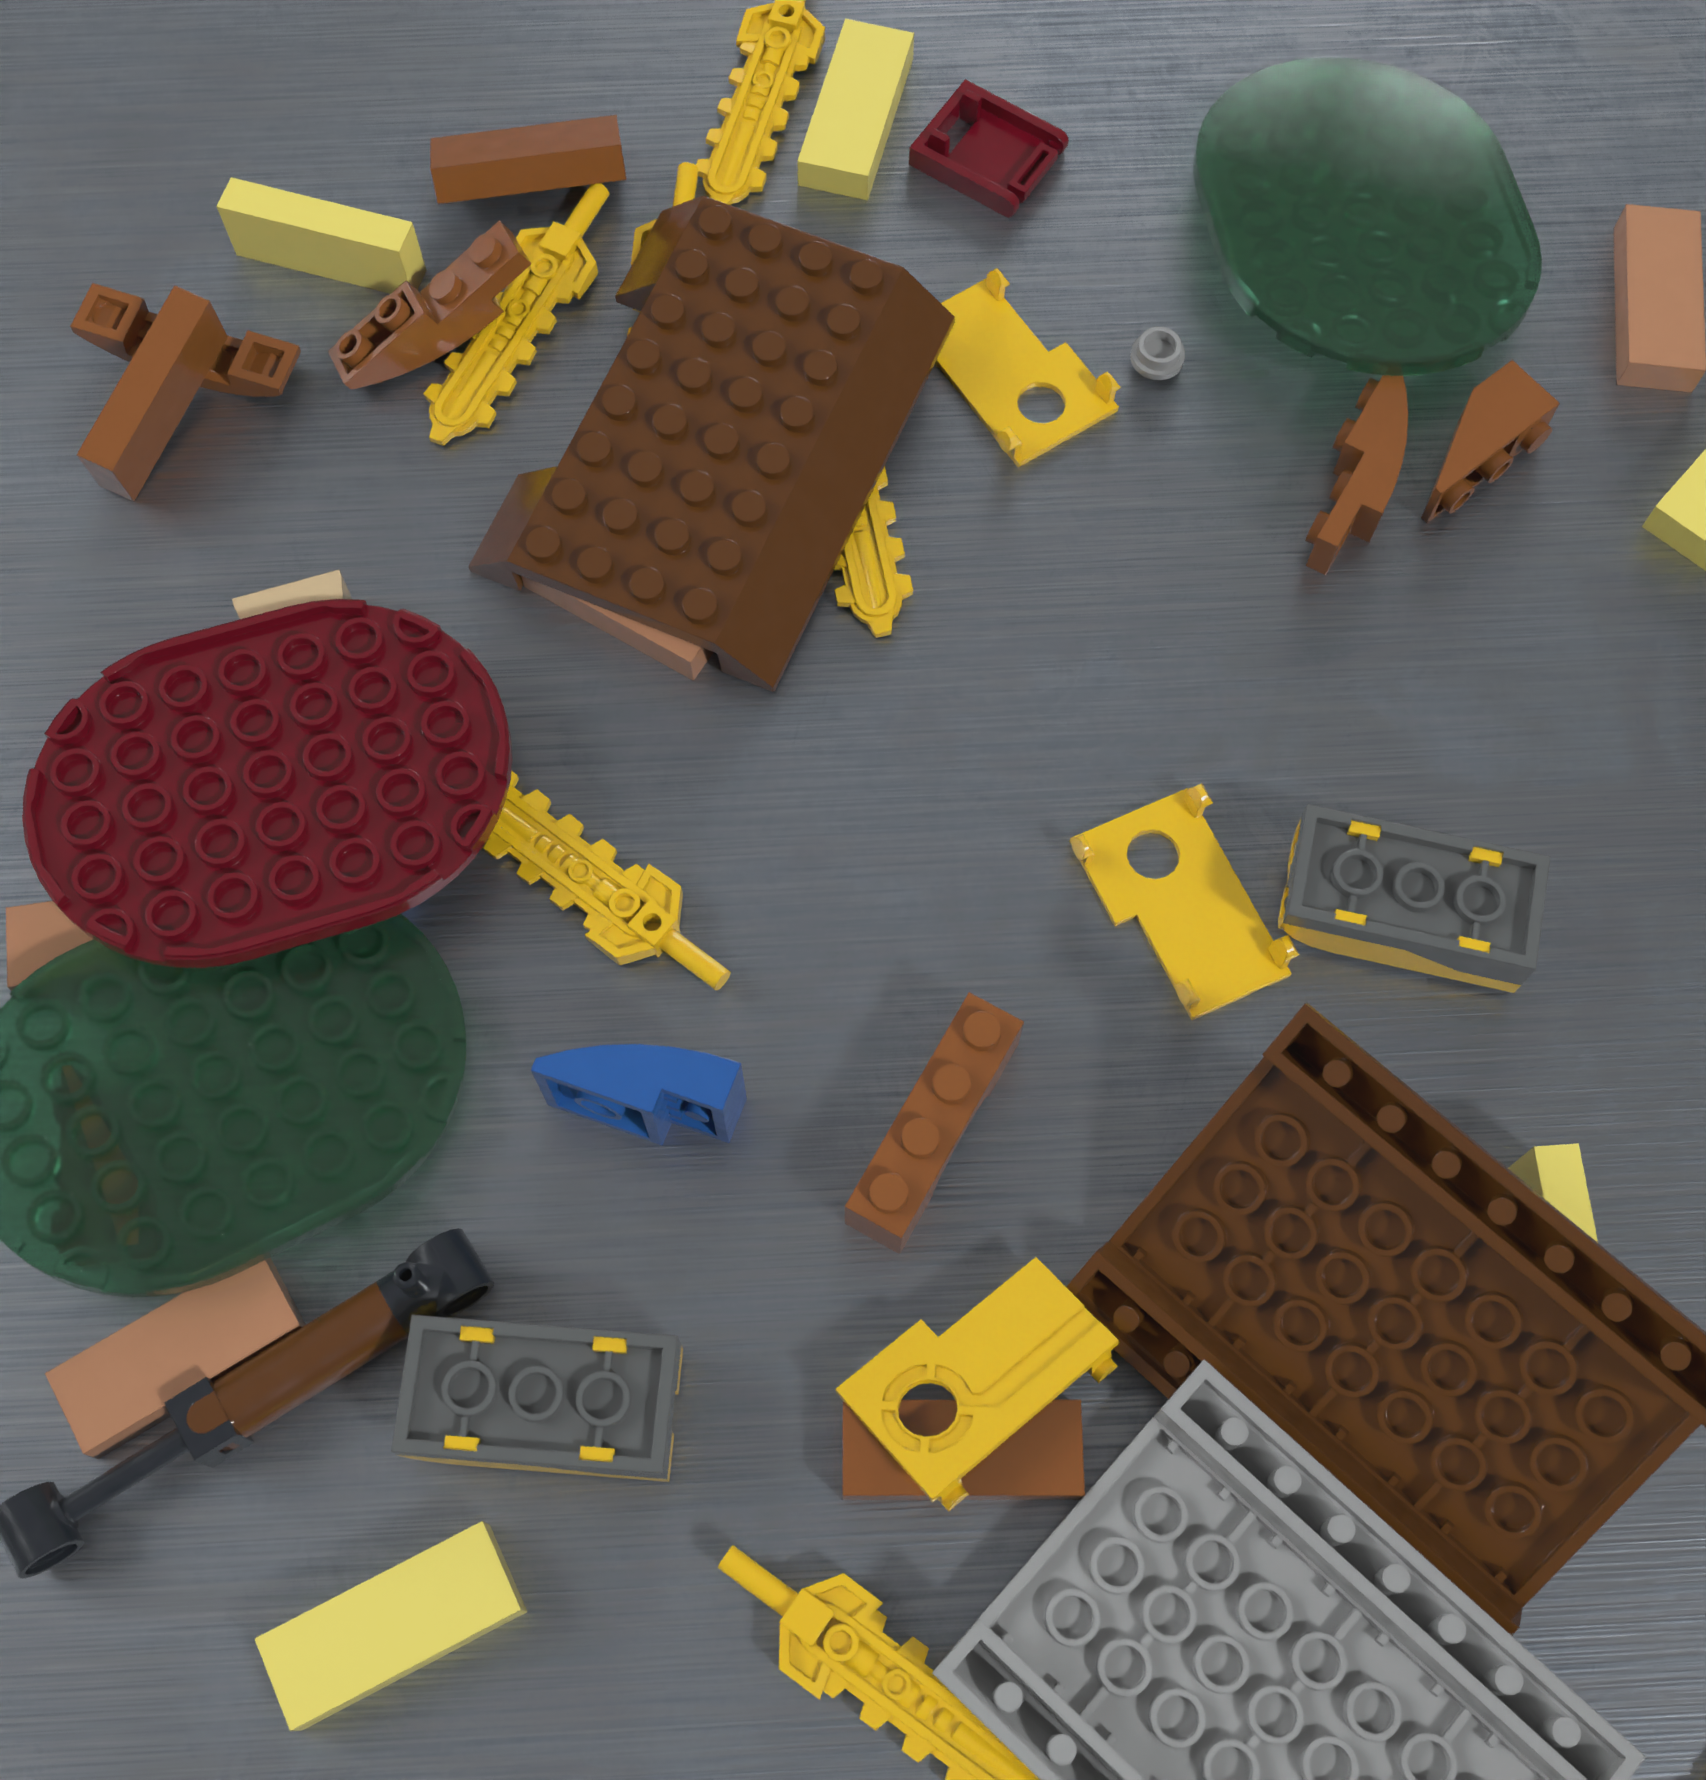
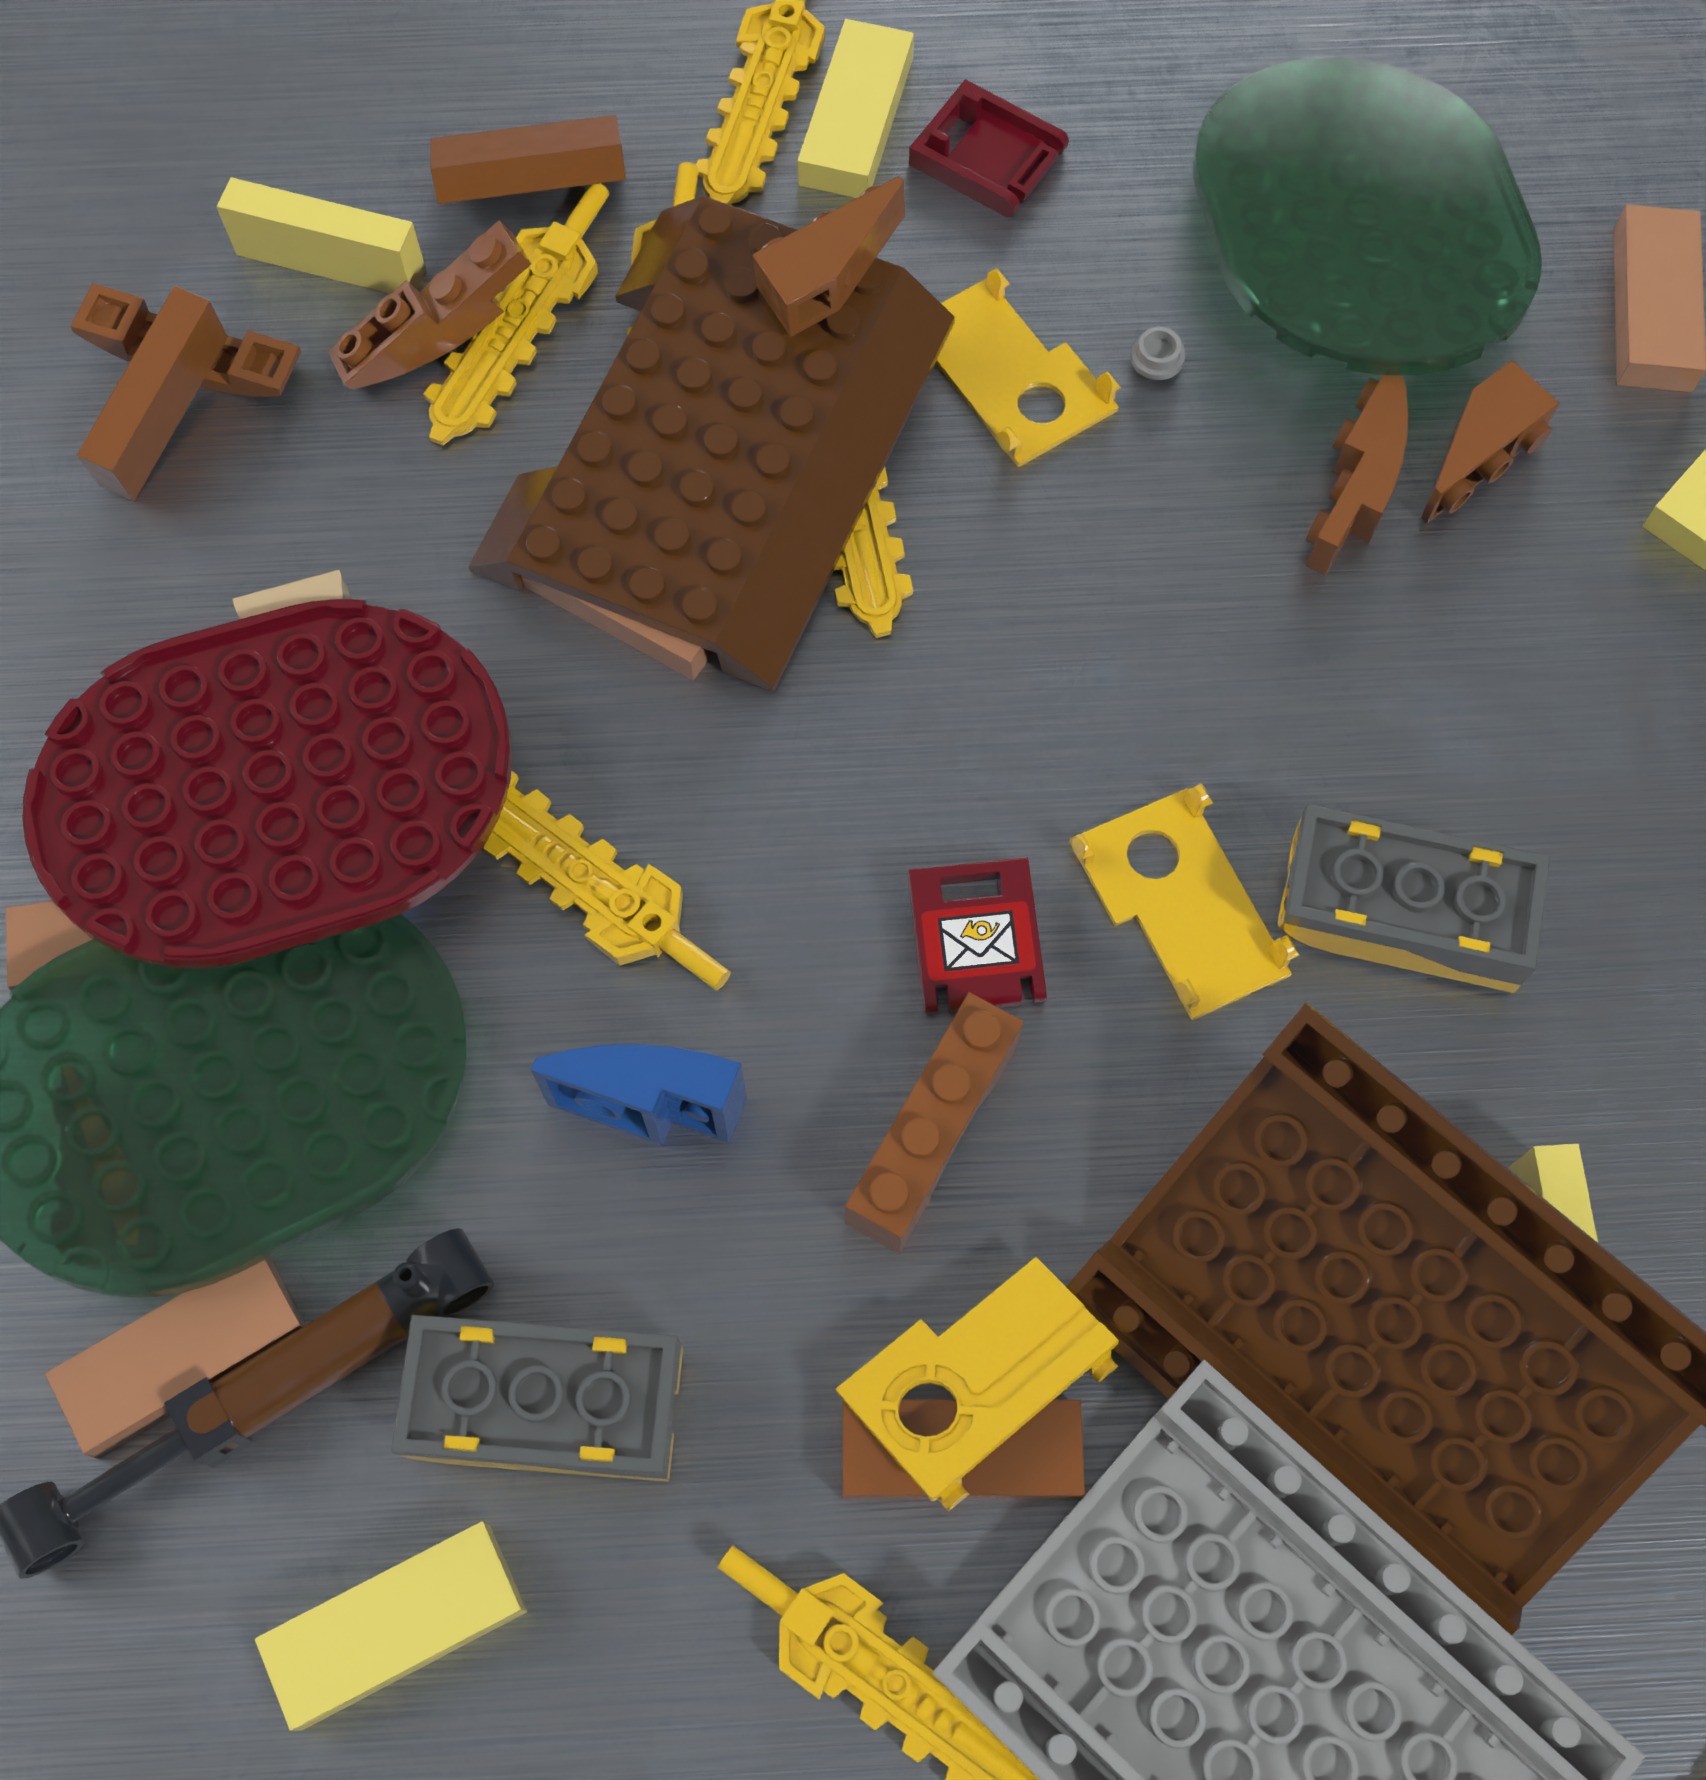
none -> dark orange slope [752,175,905,337]
none -> container [907,857,1047,1015]

